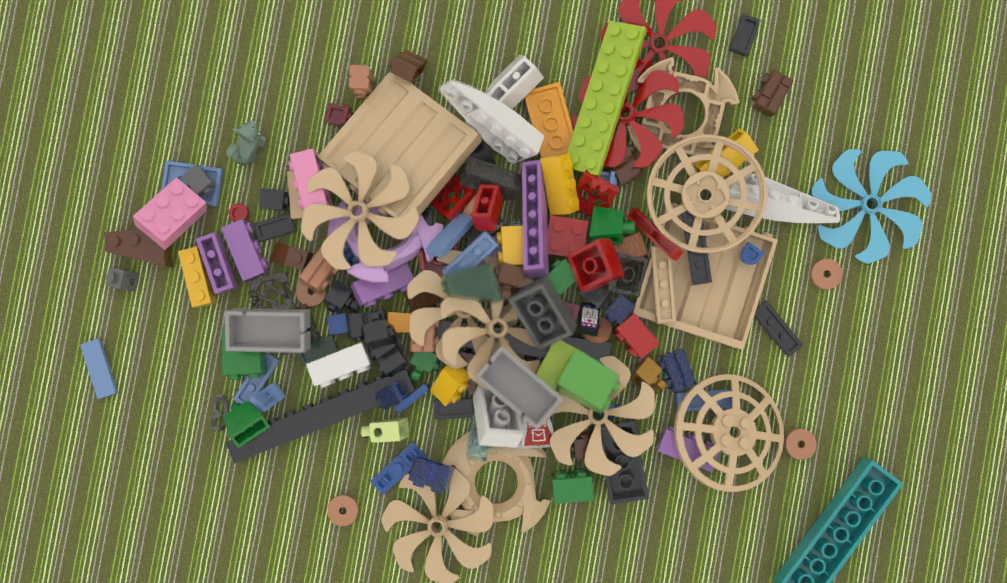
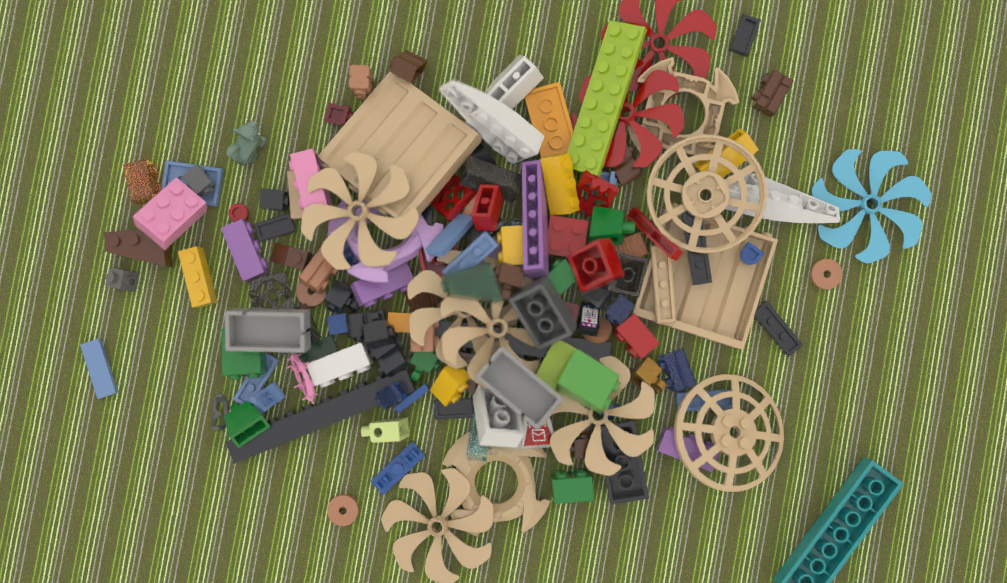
medium lavender brick [196,232,239,294] -> none
clear blue brick [408,456,454,494] -> none
nougat piece [784,428,817,460] -> none
none -> clear orange brick [123,159,161,204]
none -> bright pink piece [287,352,318,404]

